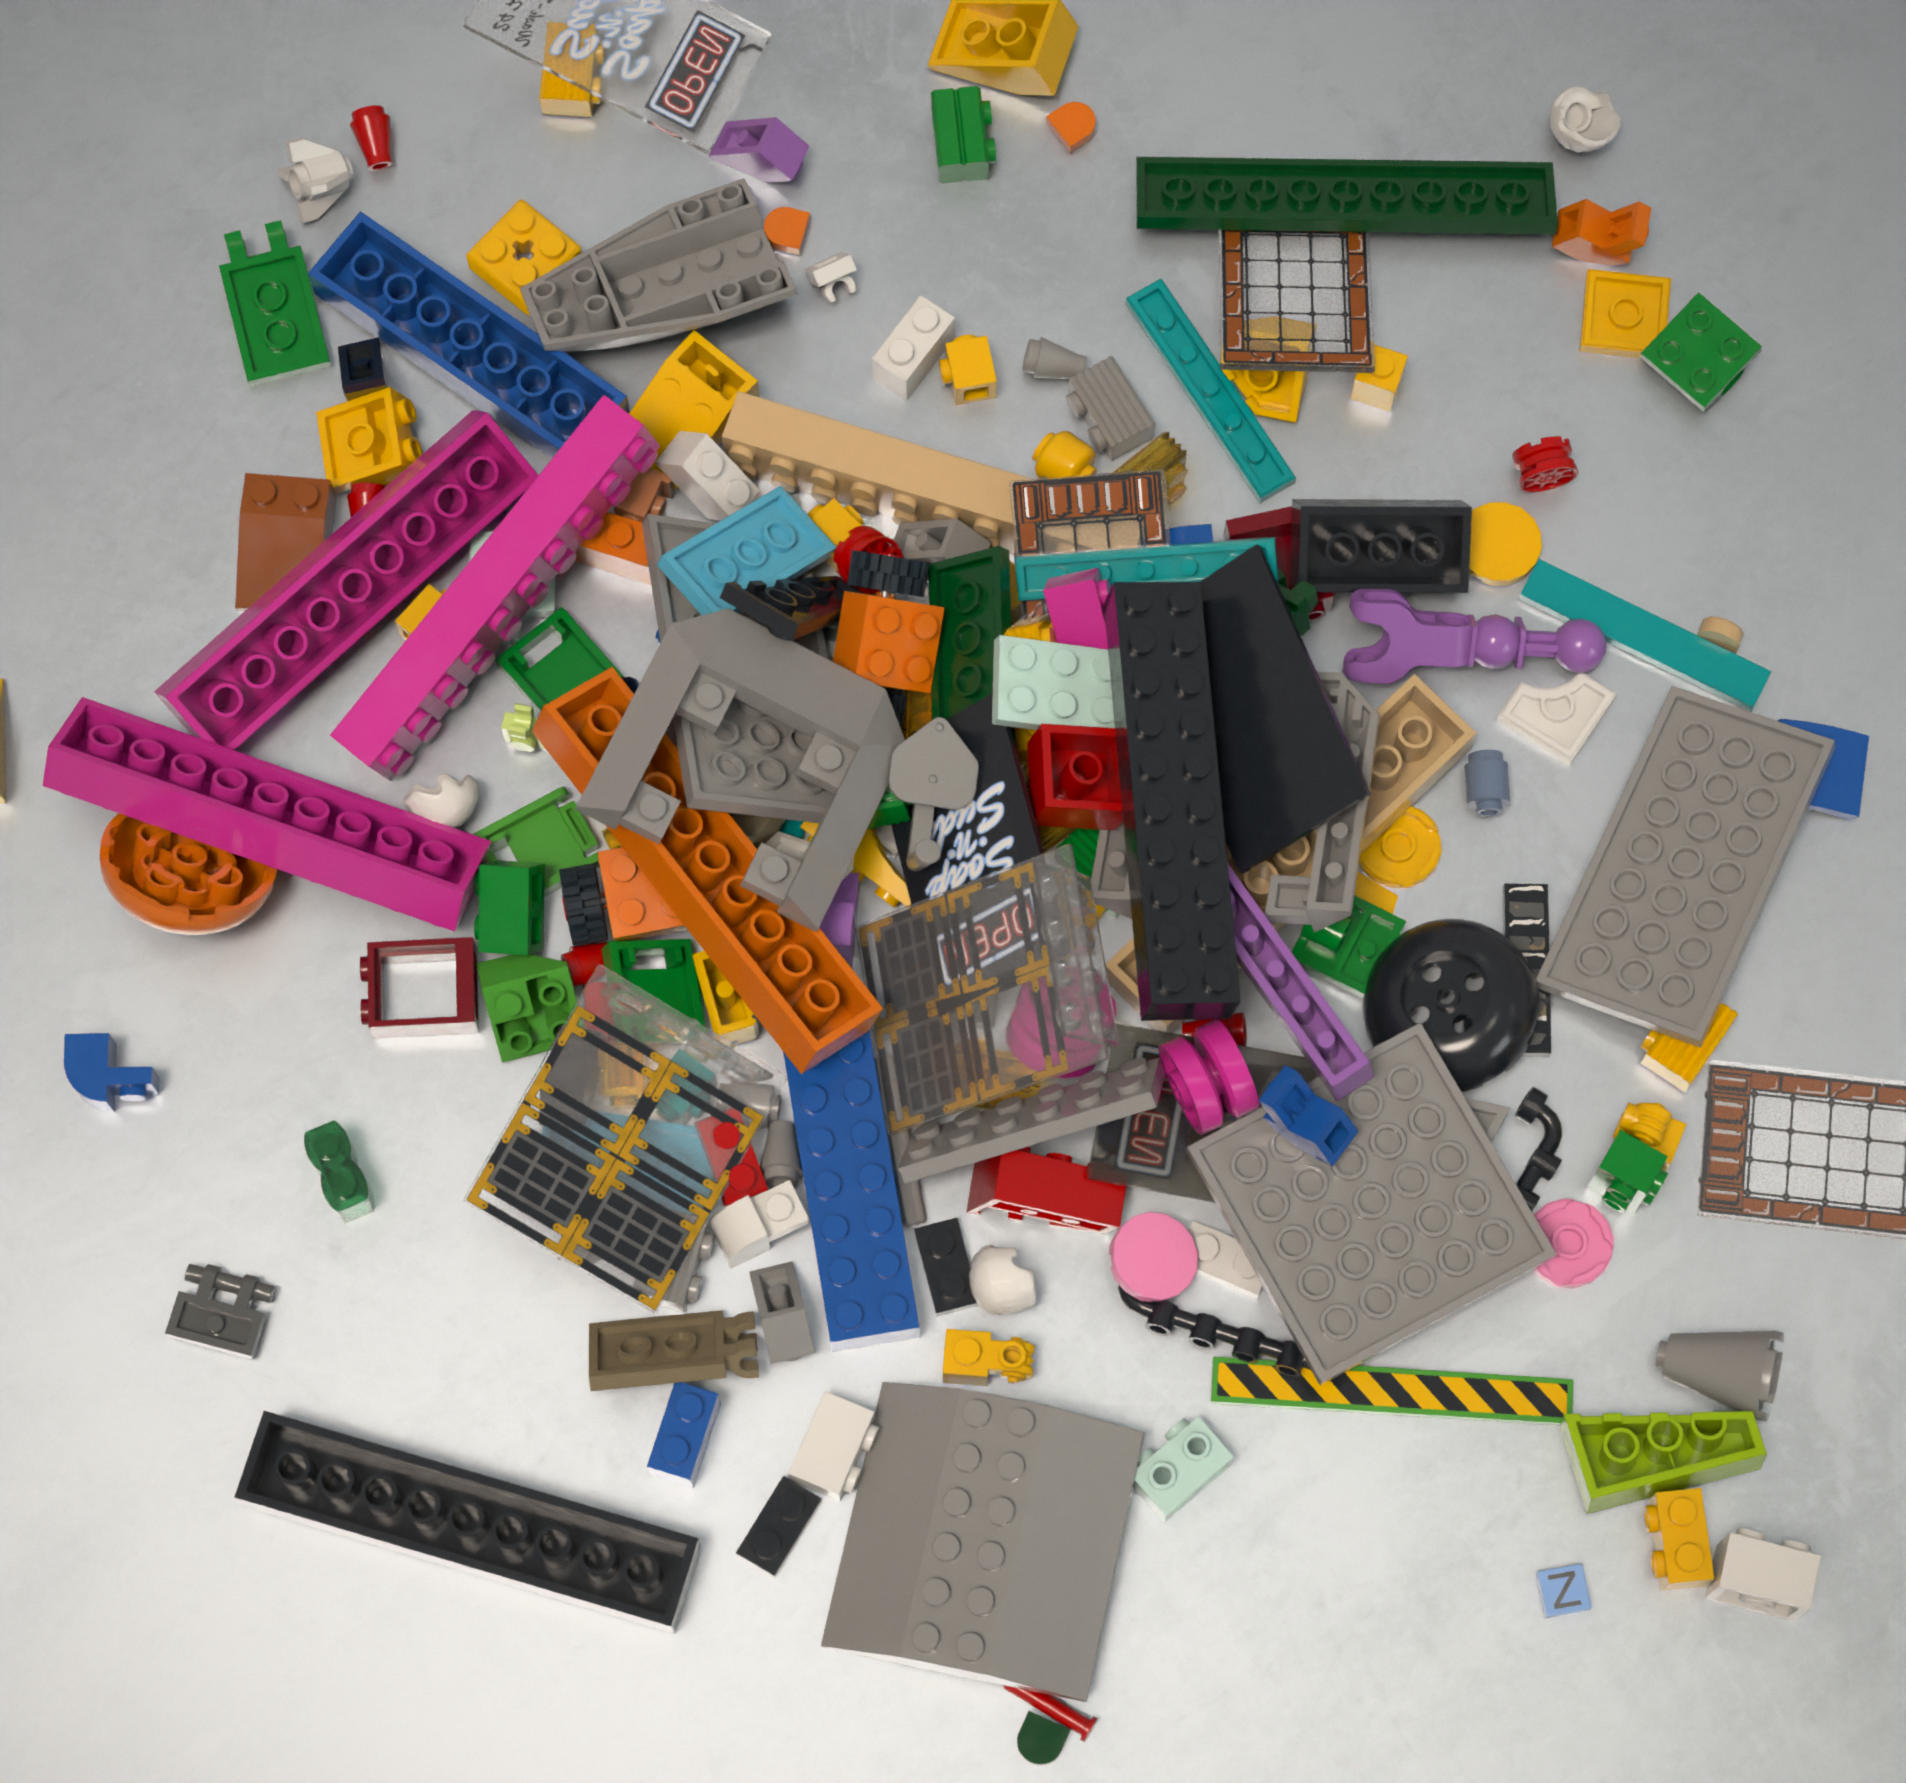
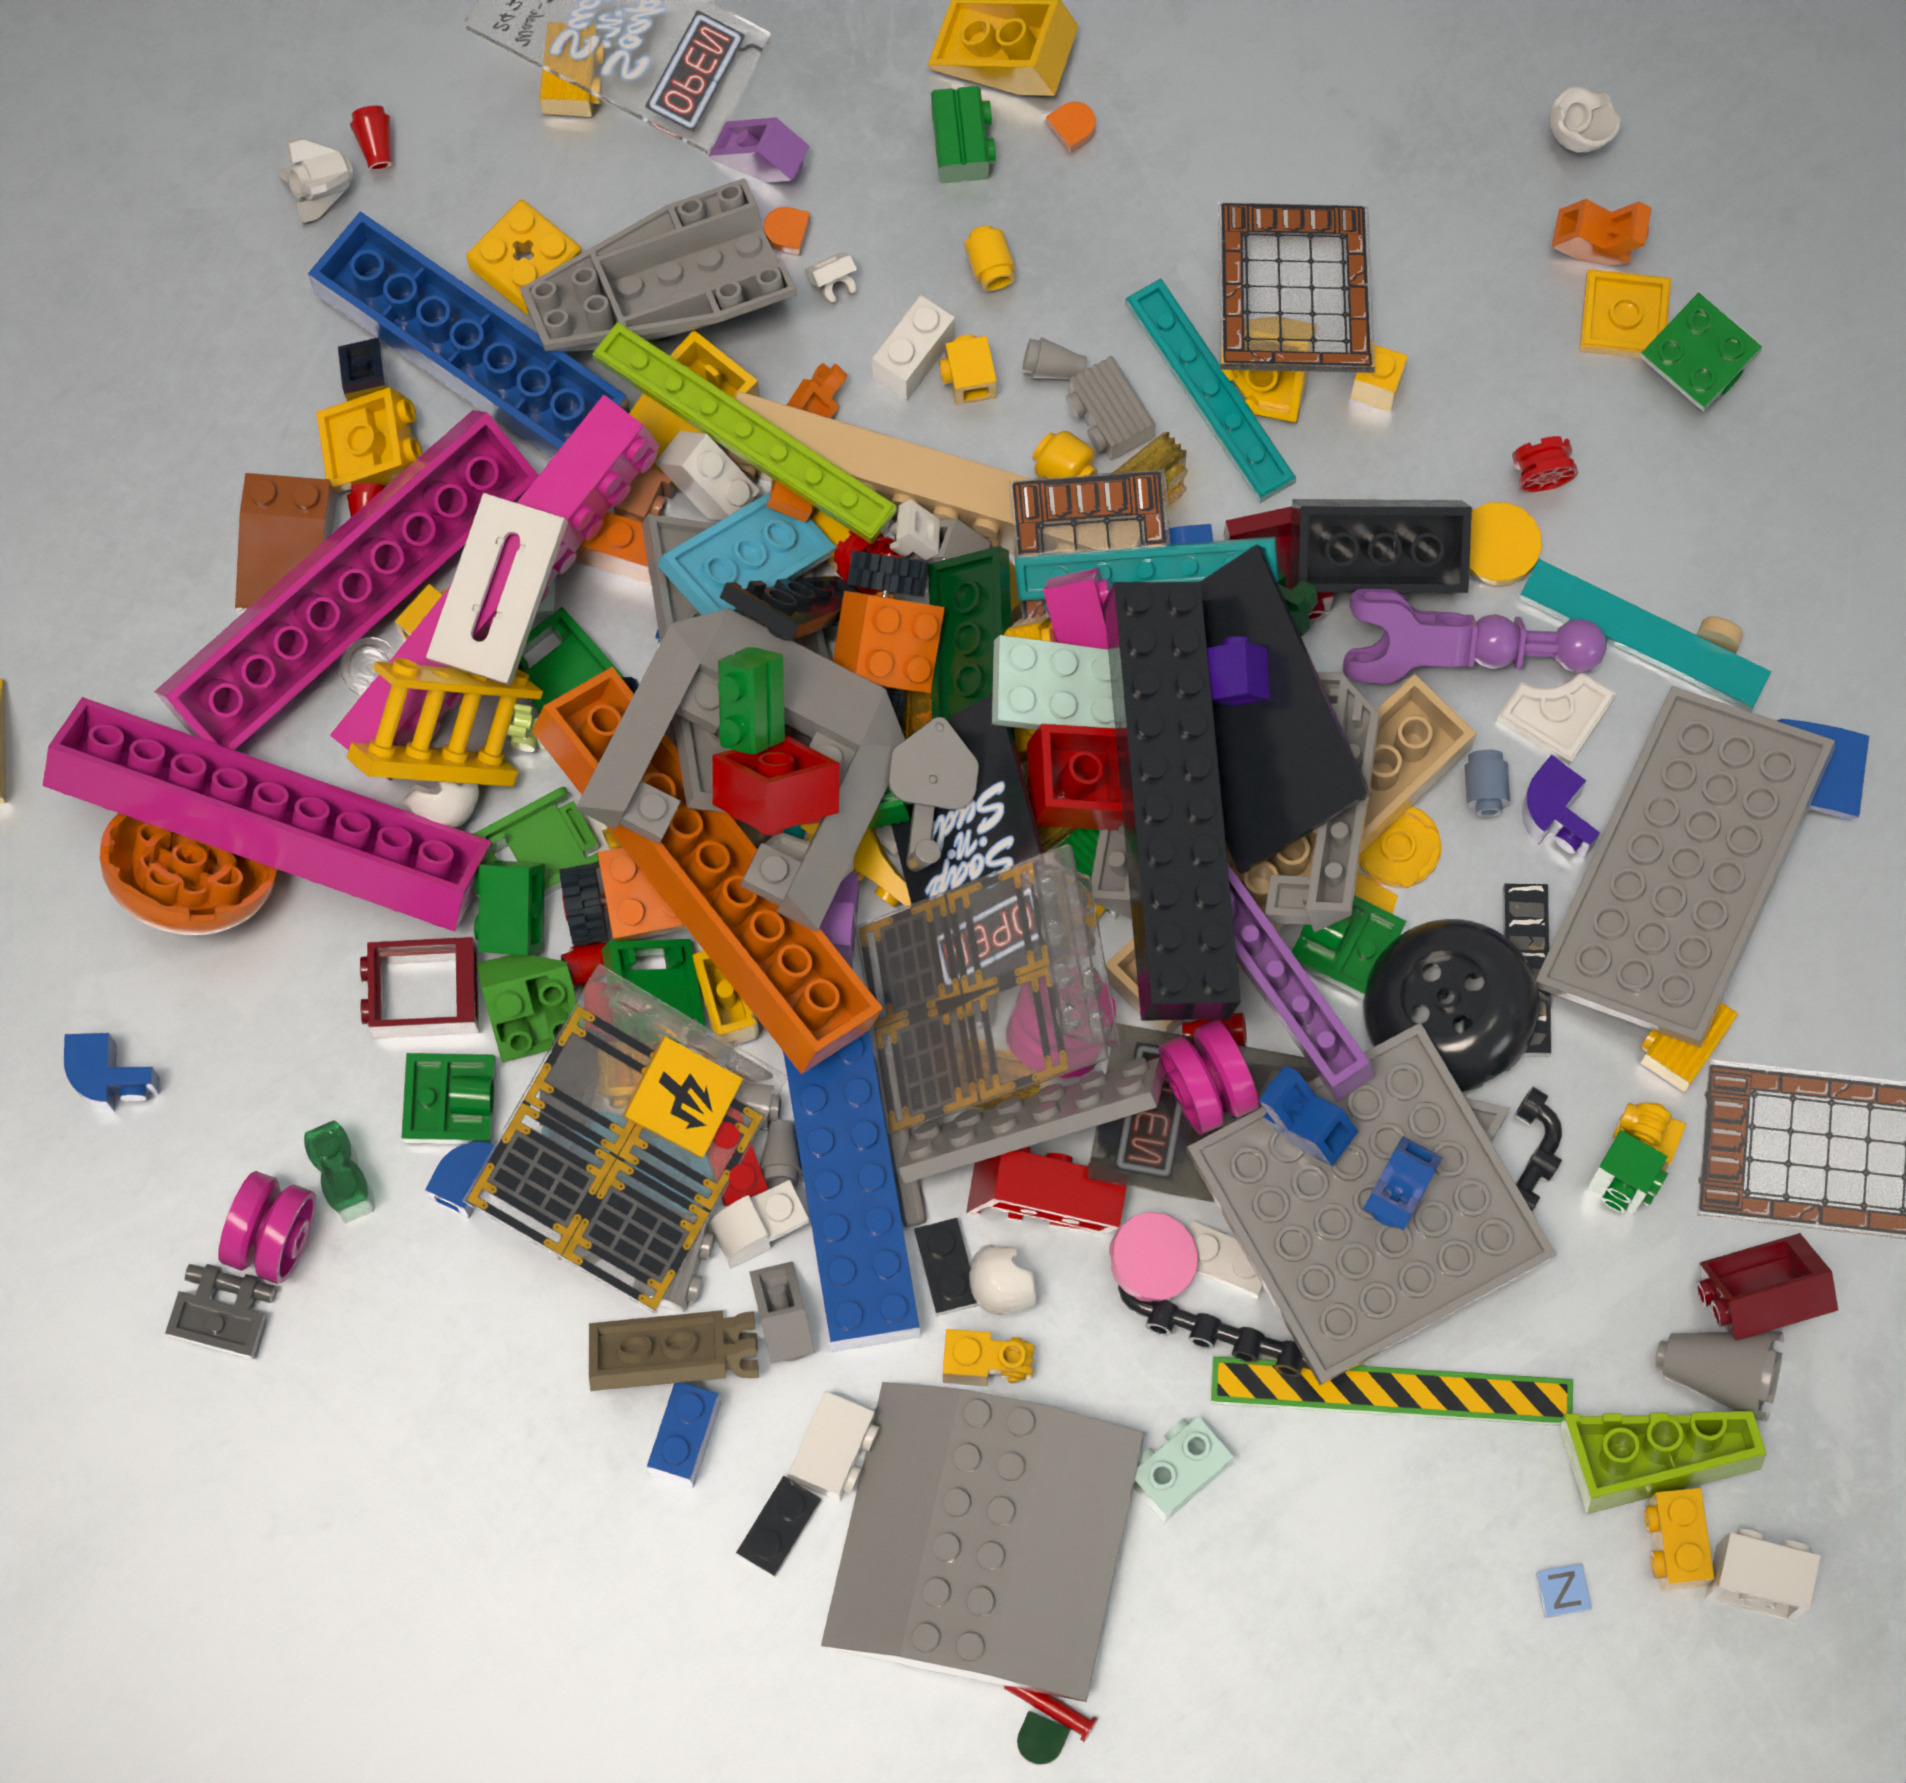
green tile [219,220,332,387] -> none
black brick [234,1411,701,1634] -> none
dark green plate [1136,157,1558,234] -> none
bright pink tile [1533,1199,1614,1289] -> none
none -> dark pink wheel [218,1171,316,1285]
none -> clear piece [340,637,396,696]
none -> yellow fence [347,658,543,787]
none -> green plate [401,1053,496,1144]
none -> blue brick [425,1142,497,1218]
none -> white piece [426,493,568,686]
none -> lime tile [592,322,897,544]
none -> yellow tile [622,1036,743,1158]
none -> red brick [712,735,840,835]
none -> green brick [718,647,785,754]
none -> orange tile [766,479,813,523]
none -> orange plate [787,363,847,419]
none -> white tile [890,499,940,560]
none -> yellow brick [964,225,1016,291]
none -> dark purple brick [1207,636,1270,707]
none -> blue brick [1363,1136,1443,1231]
none -> dark purple brick [1522,754,1600,858]
none -> dark red window [1696,1233,1839,1341]

